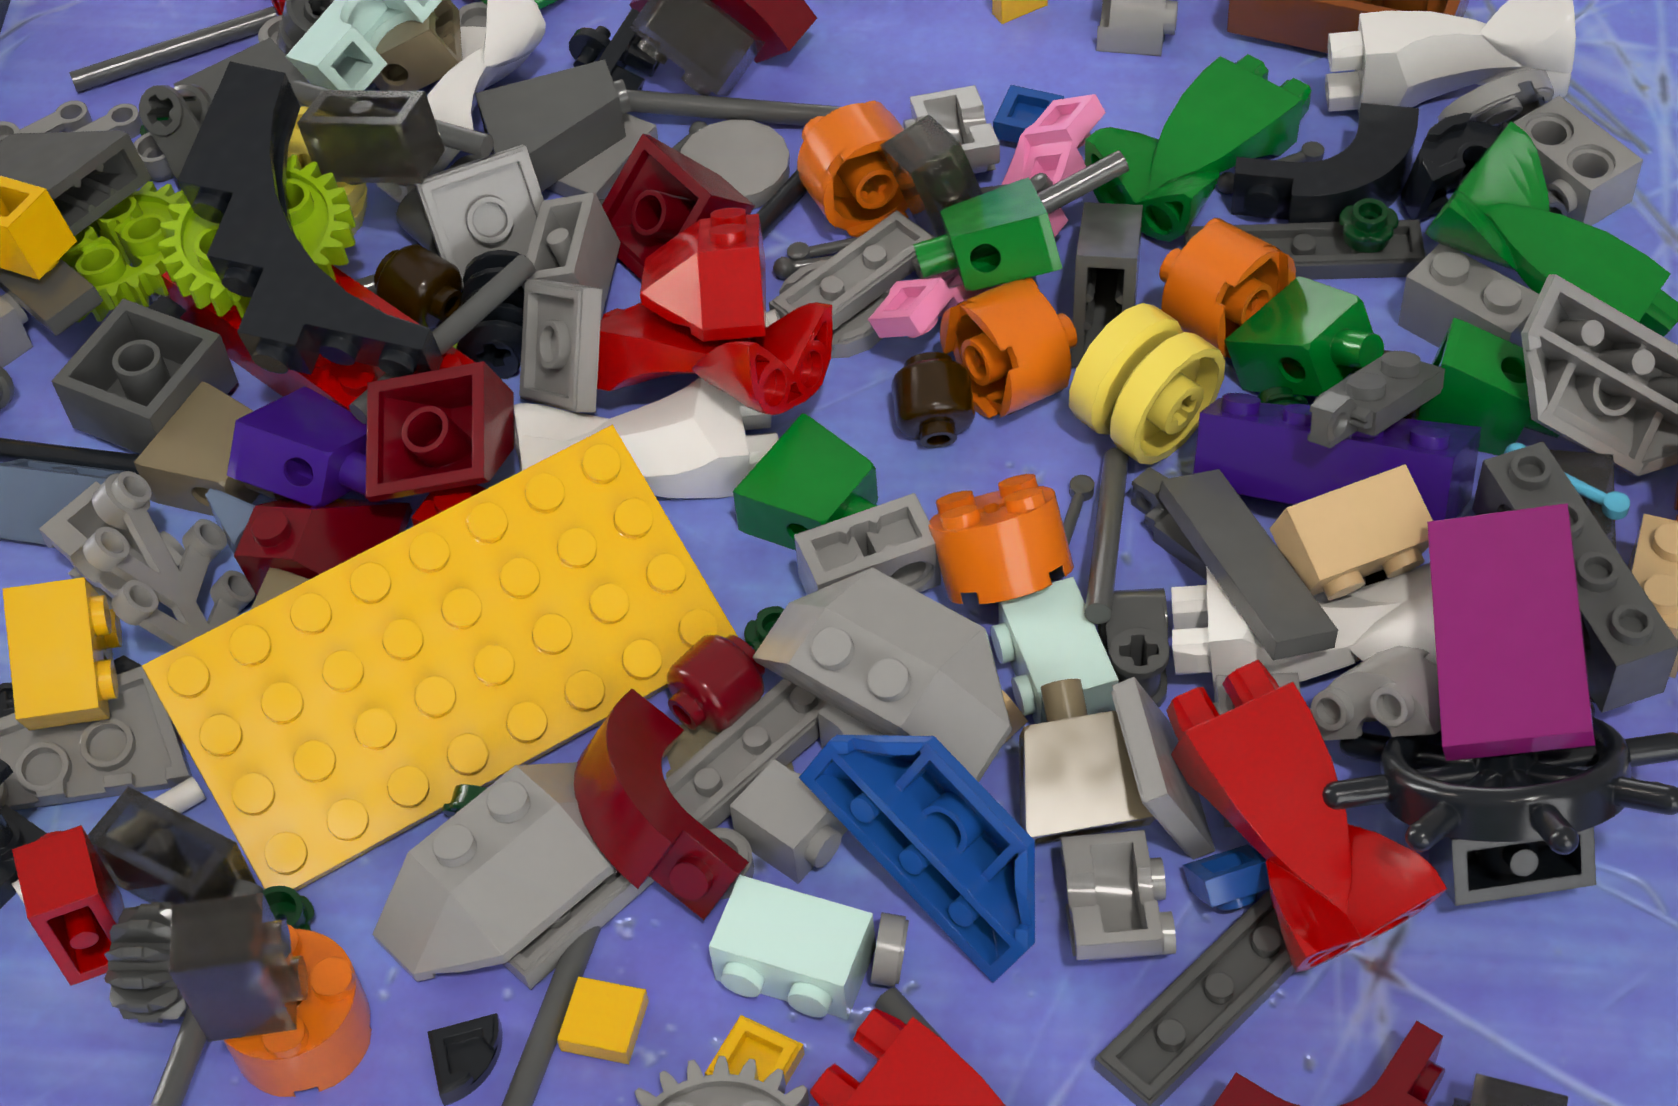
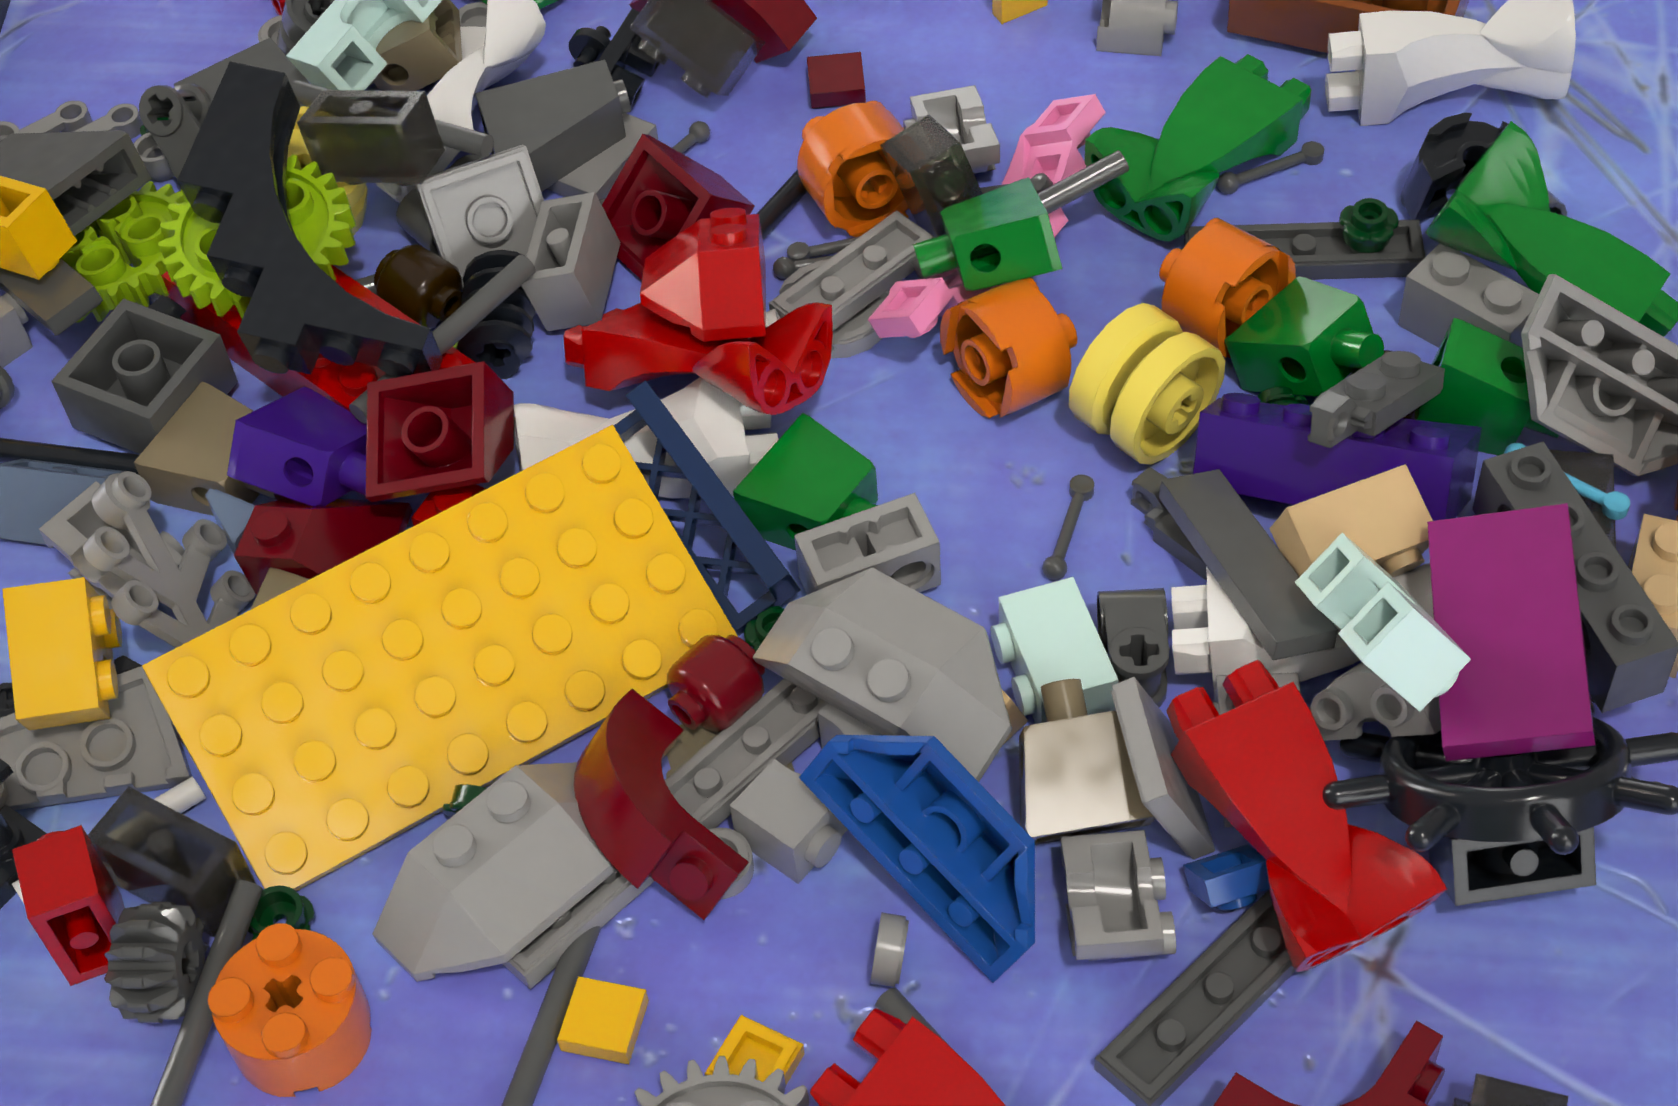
dark grey bar [69,6,277,93] -> none
clear smoke brick [169,893,308,1042] -> none
black tile [427,1013,503,1106] -> none
light grey tile [519,279,602,412] -> none
dark grey bar [626,89,842,126] -> none
light grey tile [680,119,790,208] -> none
light aqua brick [709,875,876,1020] -> none
dark brown head [891,352,975,448] -> none
orange brick [928,474,1074,604] -> none
blue plate [993,85,1064,143] -> none
dark grey slope [1071,202,1143,367] -> none
dark grey bar [1085,448,1129,624] -> none
black arch [1231,103,1419,223] -> none
light grey tile [1438,69,1554,128] -> none
light grey brick [1513,95,1643,226] -> none
none -> dark blue fence [614,380,801,636]
none -> dark red tile [807,52,866,108]
none -> light aqua arch [1295,533,1471,712]

